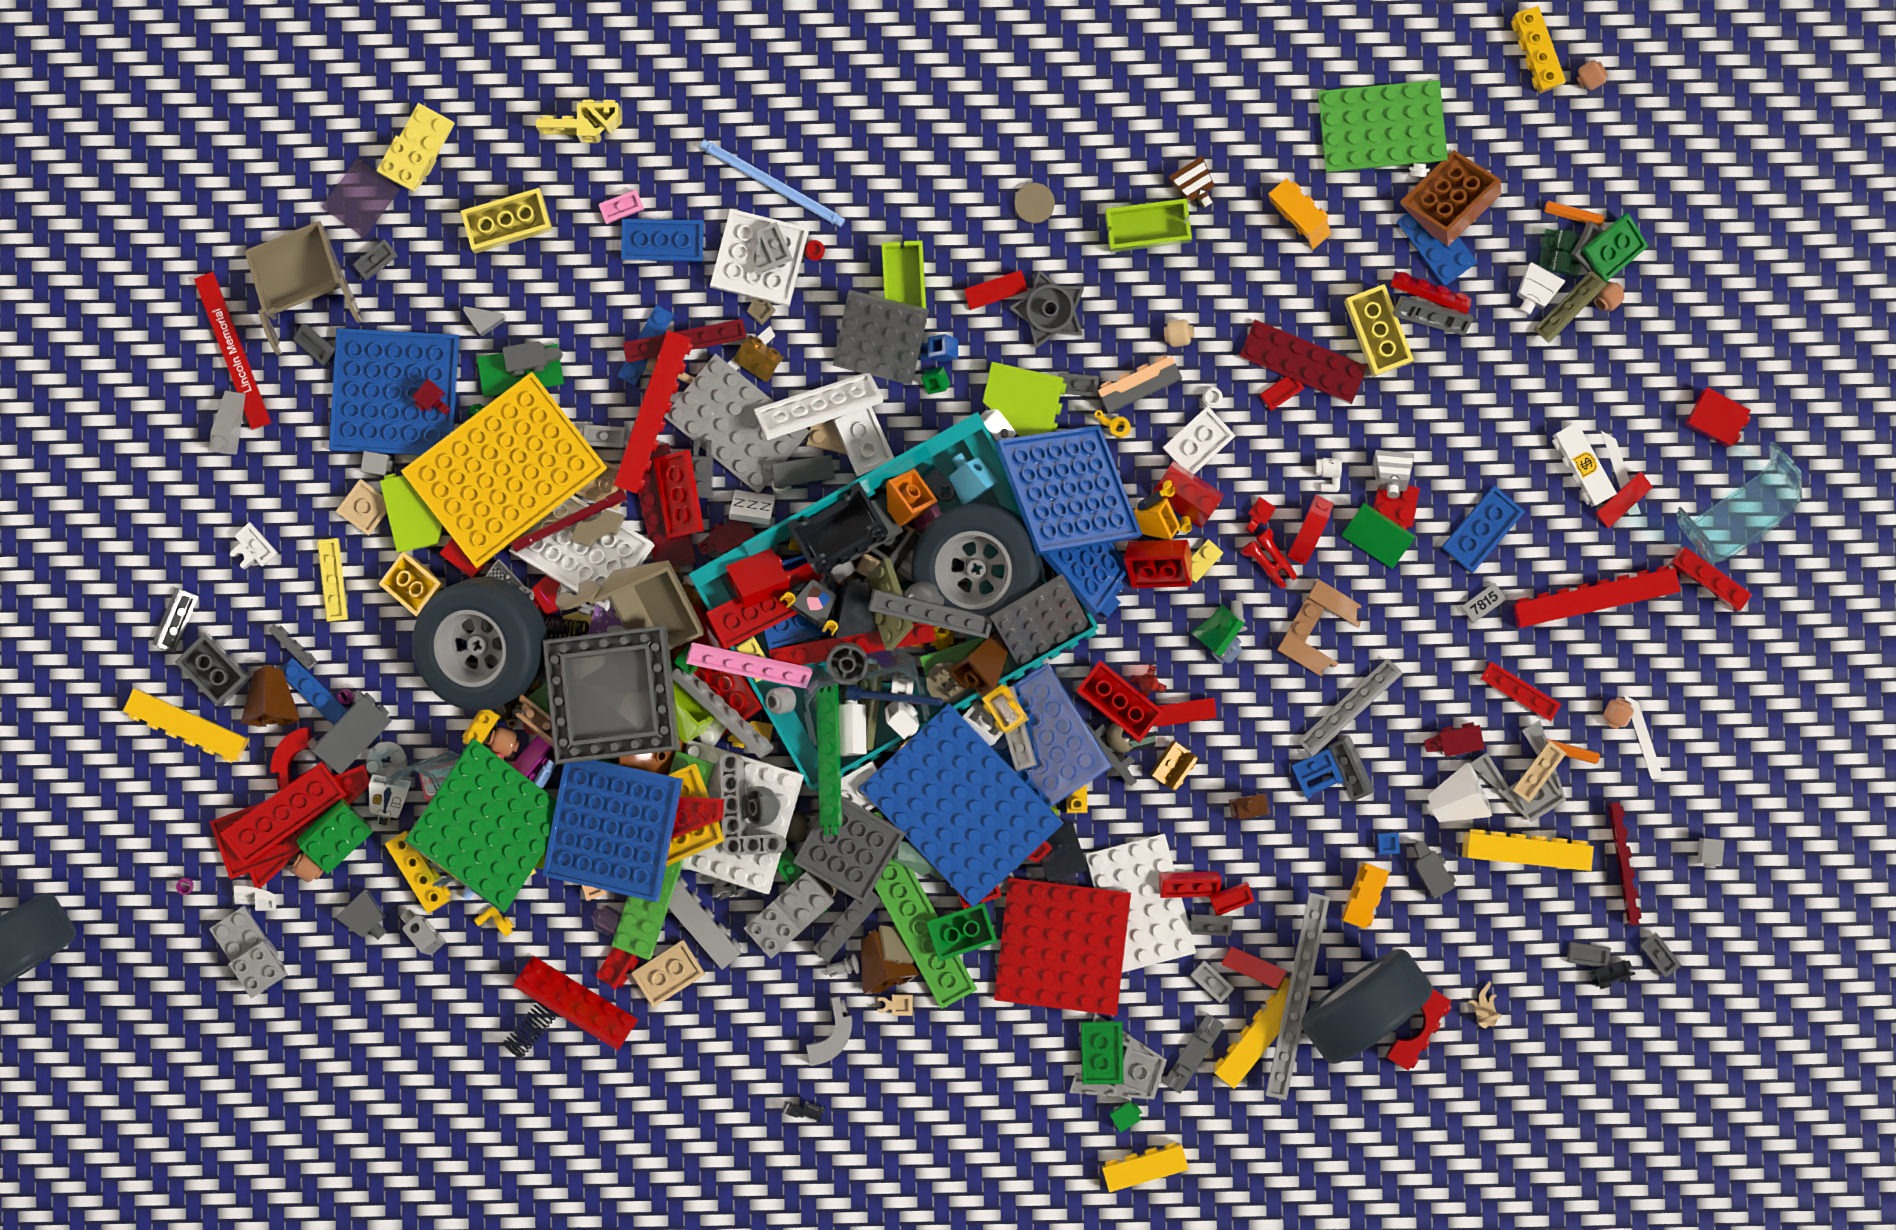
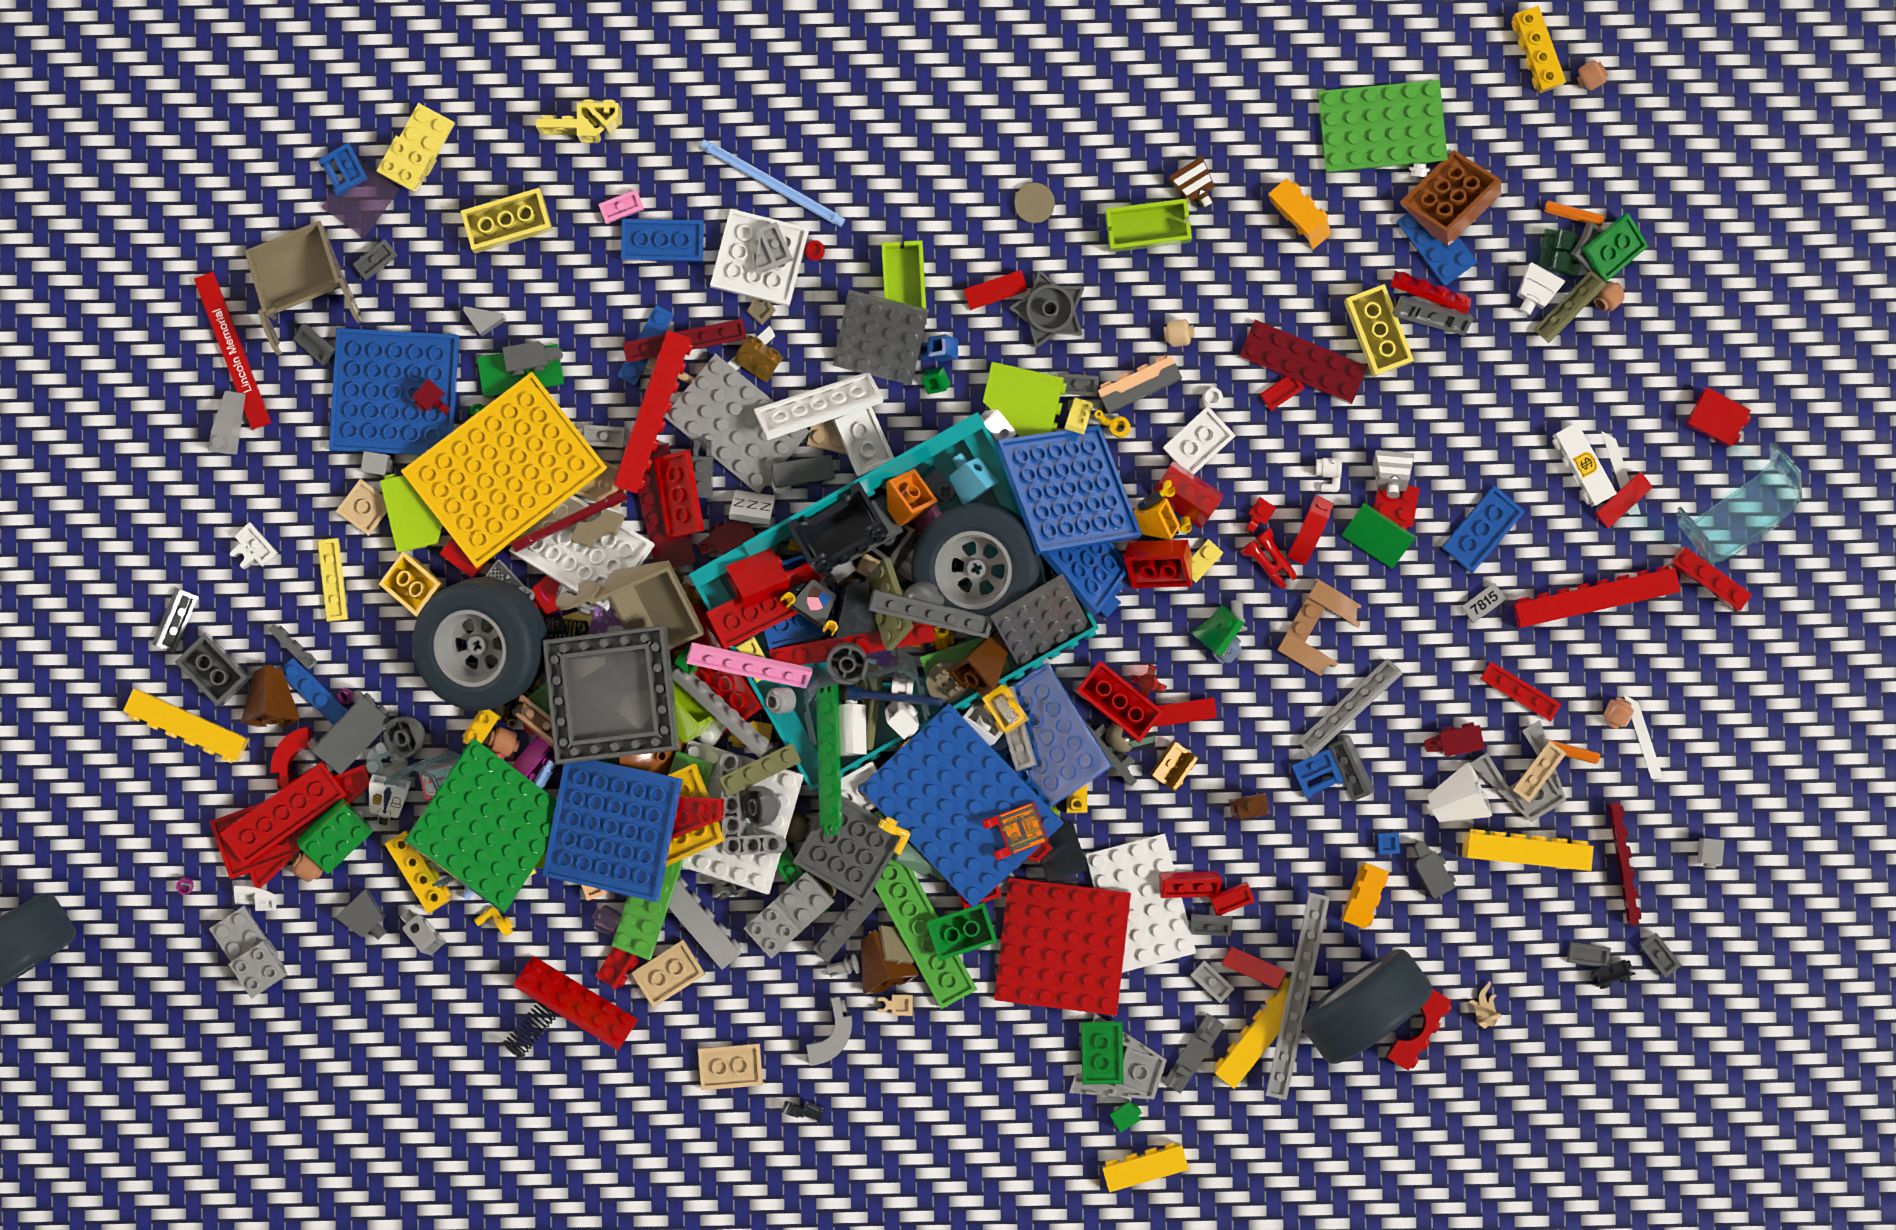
none -> blue plate [318,143,368,197]
none -> dark grey cylinder [383,716,426,758]
none -> tan plate [698,1043,763,1090]
none -> olive plate [717,743,801,797]
none -> yellow plate [878,816,910,855]
none -> flag [982,802,1049,860]
none -> light yellow plate [1064,397,1093,435]

